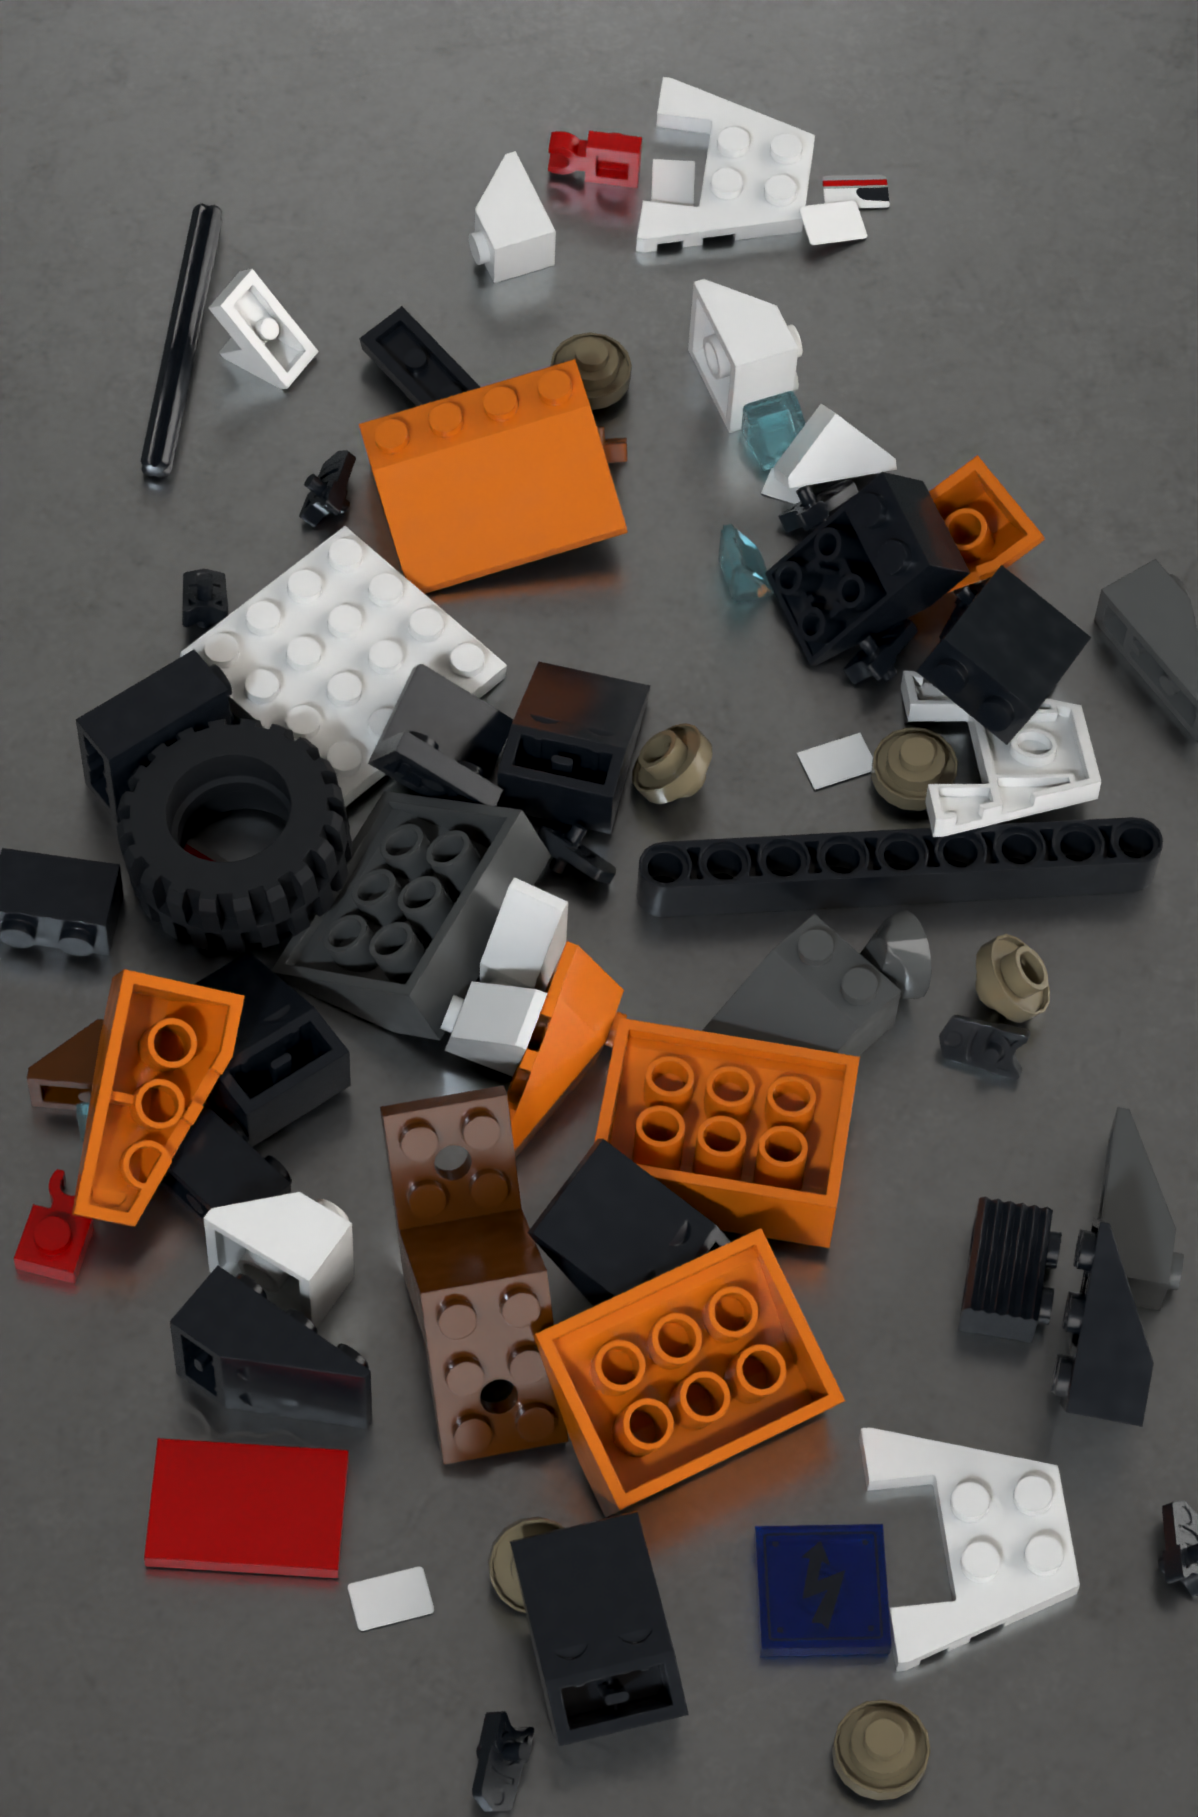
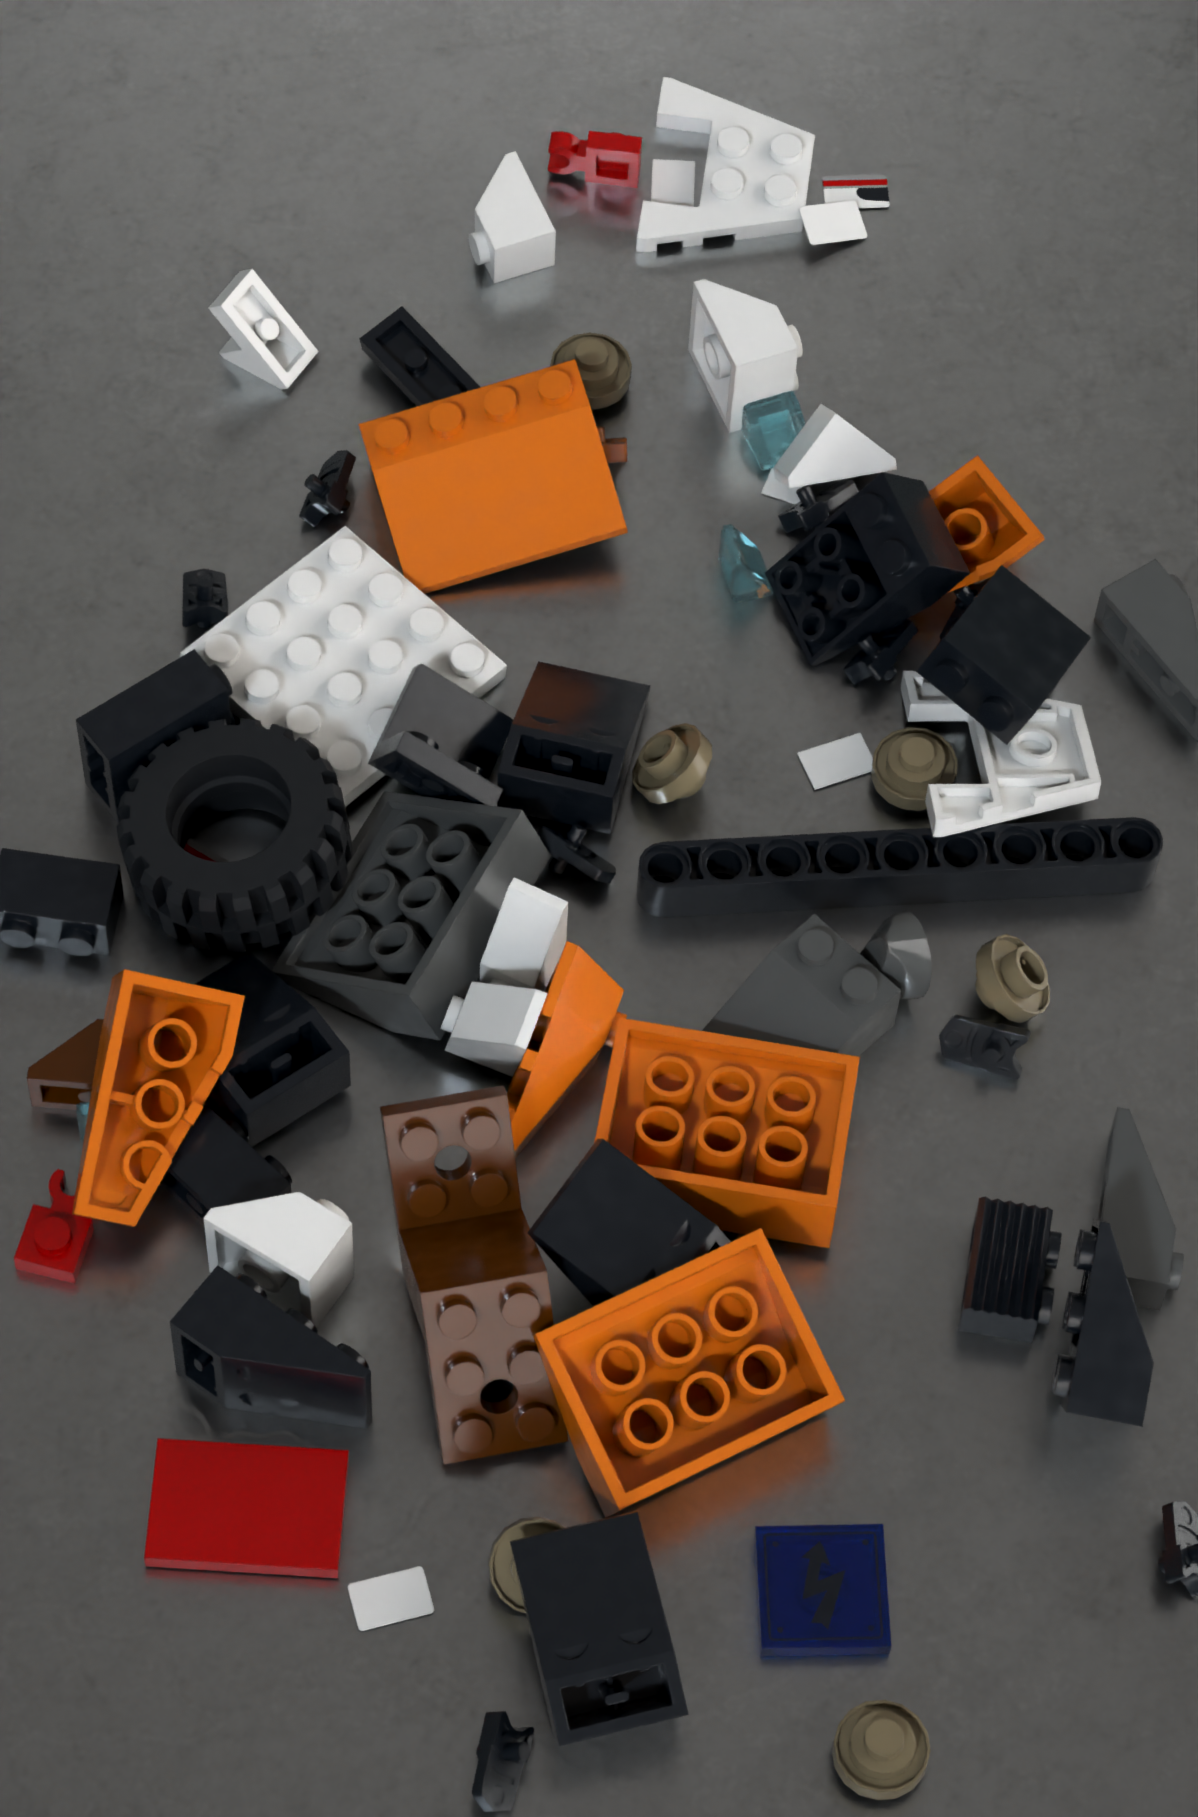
black axle [141,203,222,478] -> none
white wing [859,1427,1080,1672] -> none

